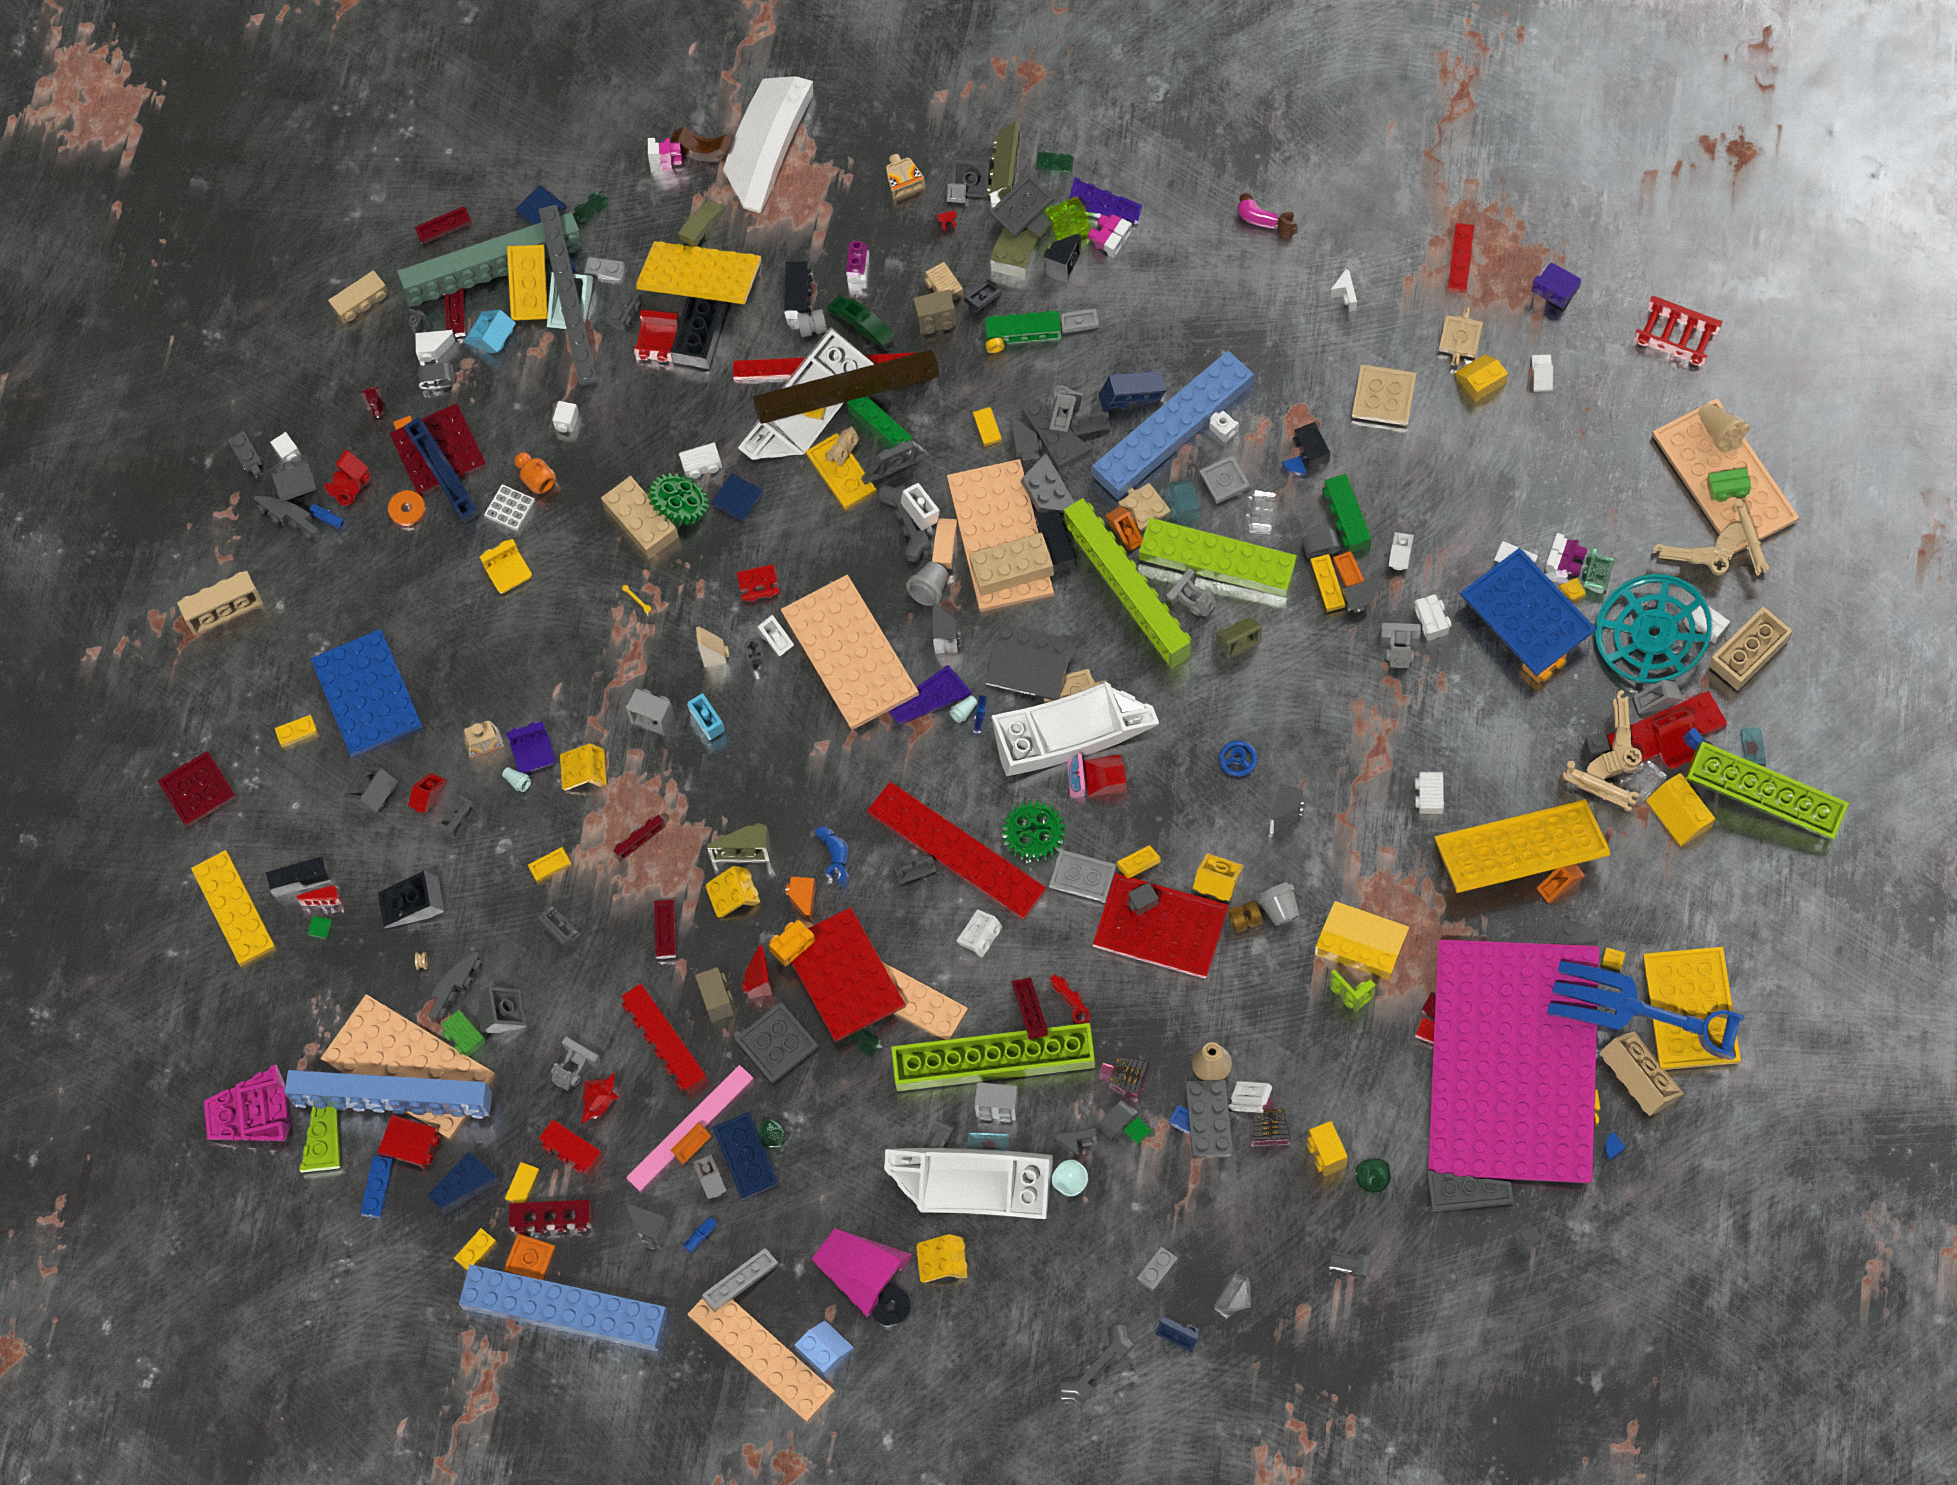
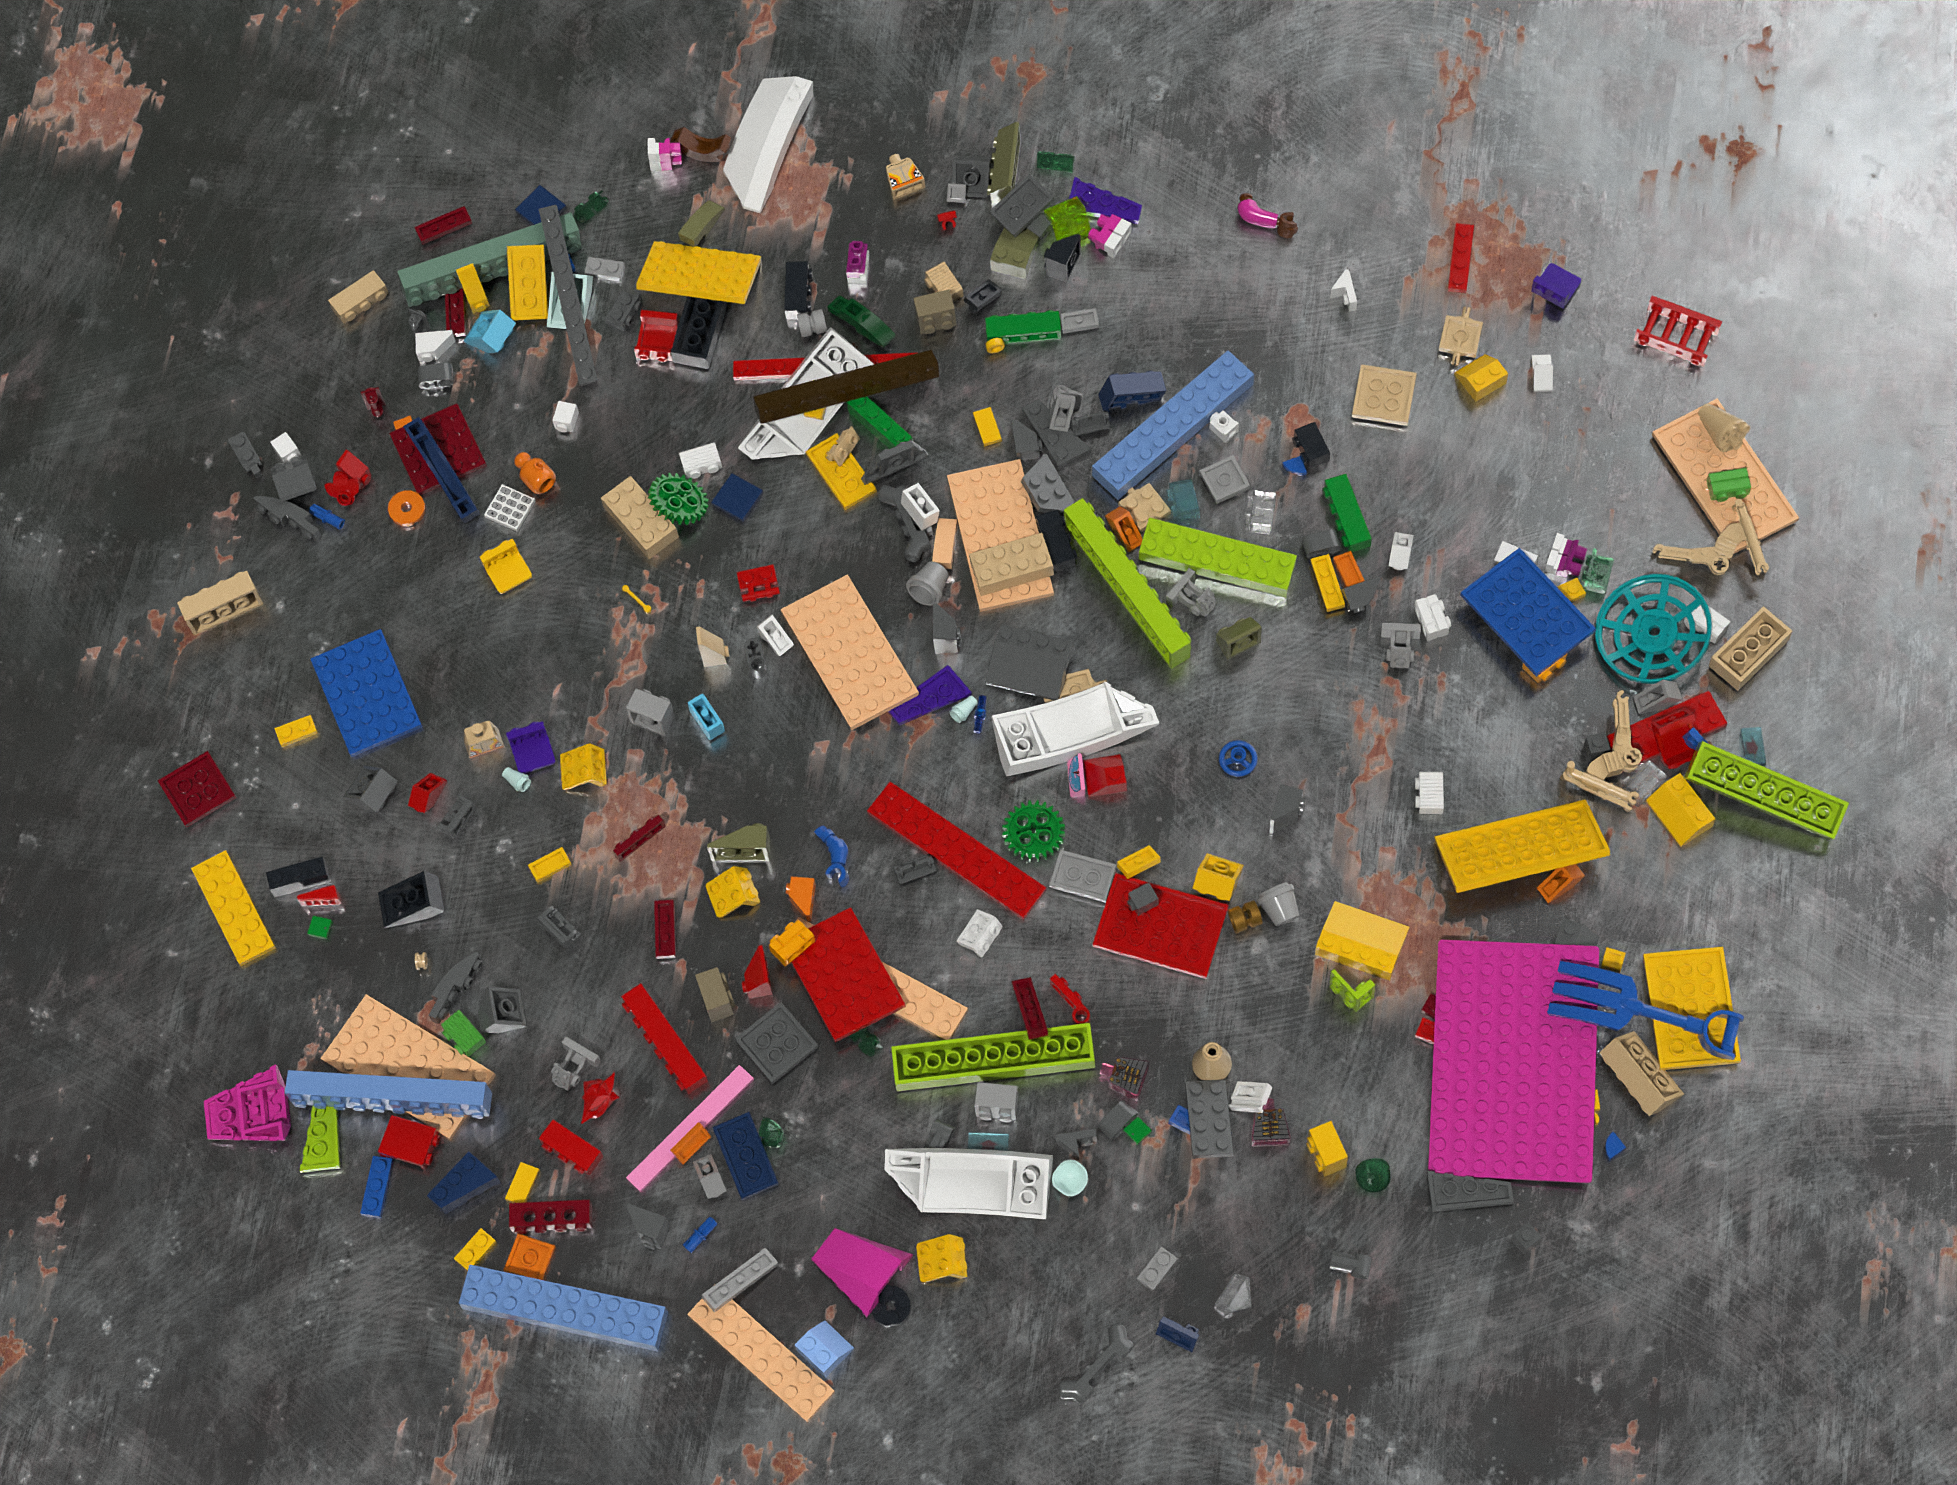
none -> yellow slope [456,263,490,313]

